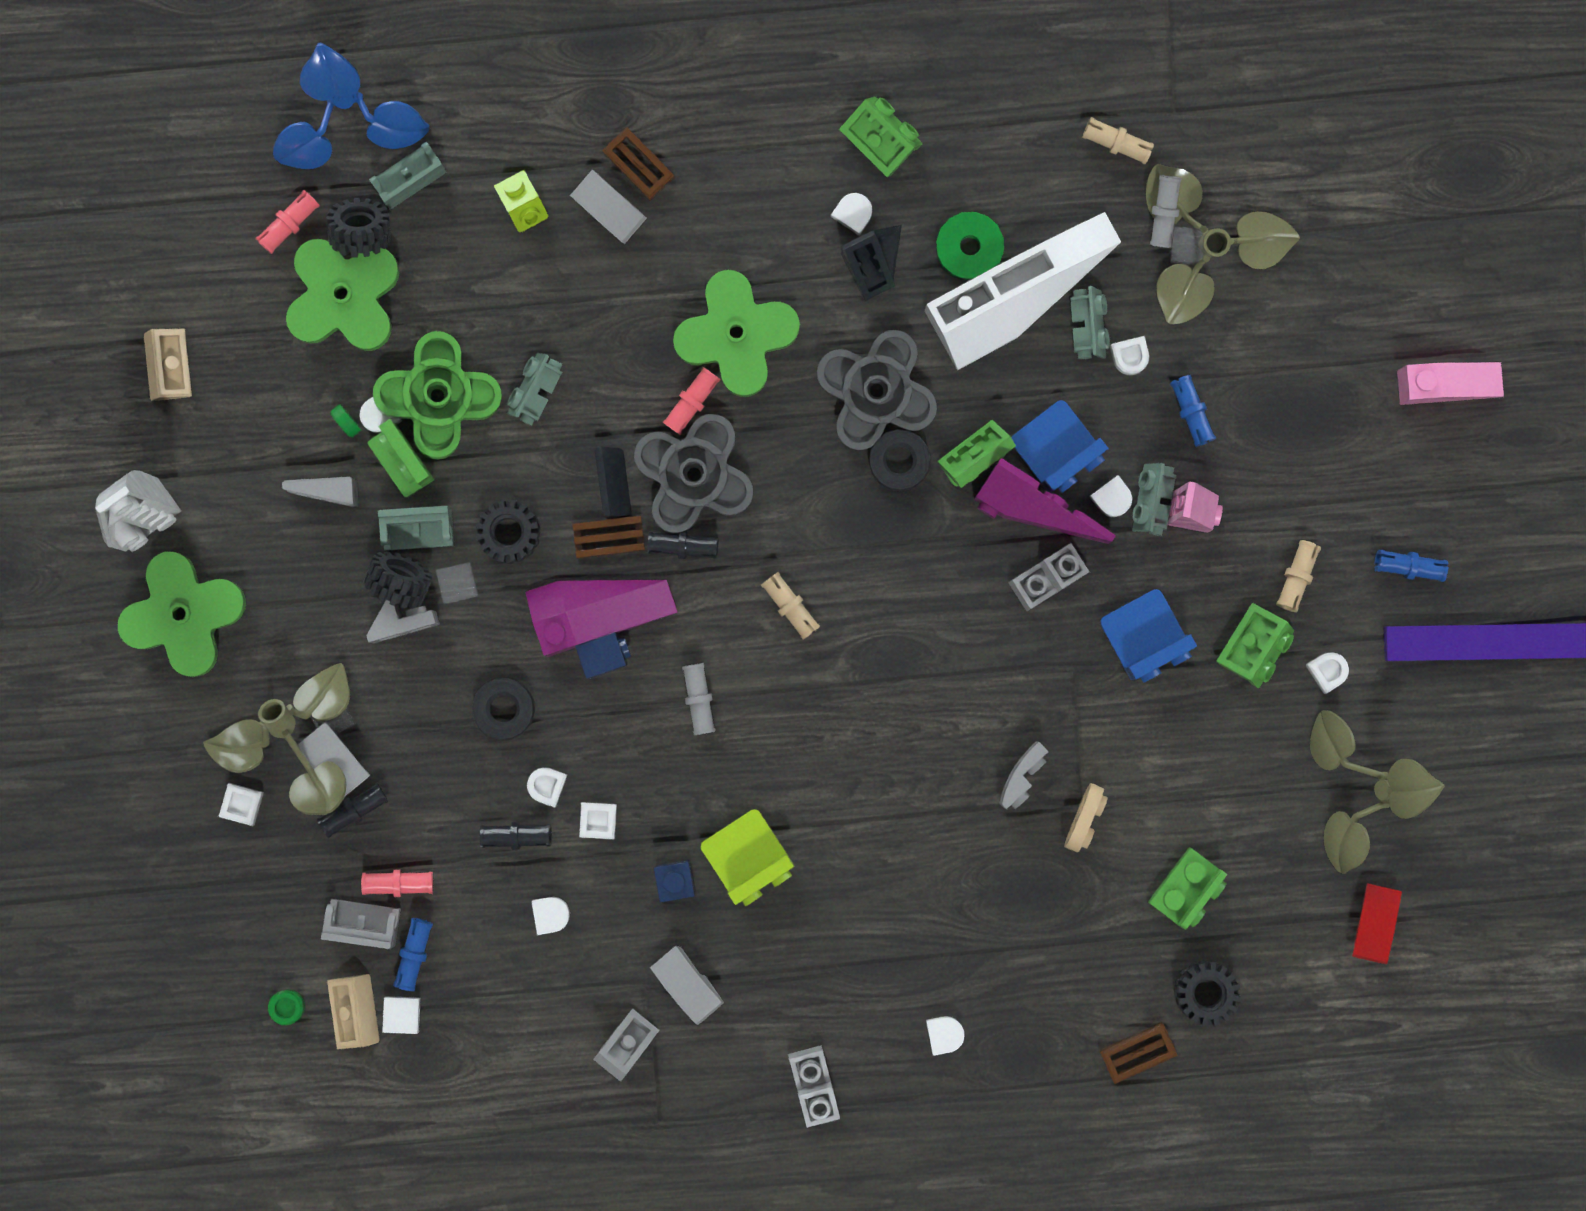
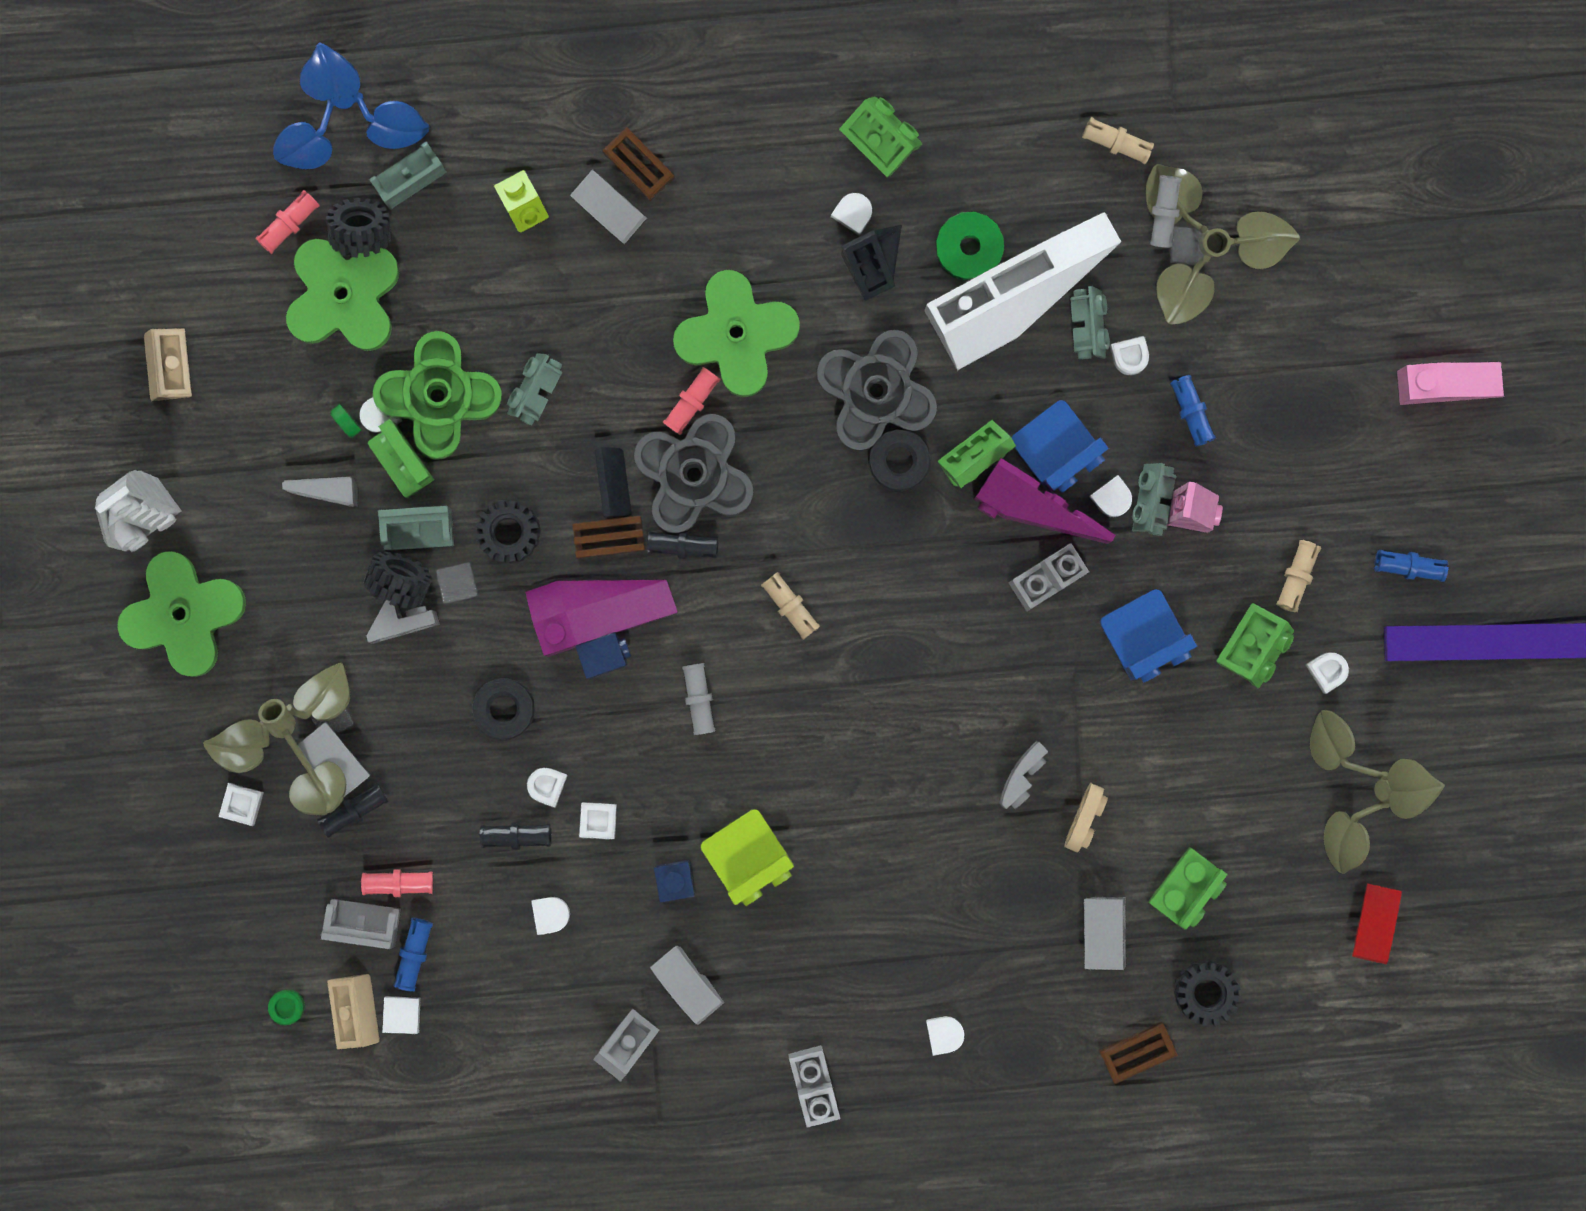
none -> light grey hinge [1084,897,1126,970]

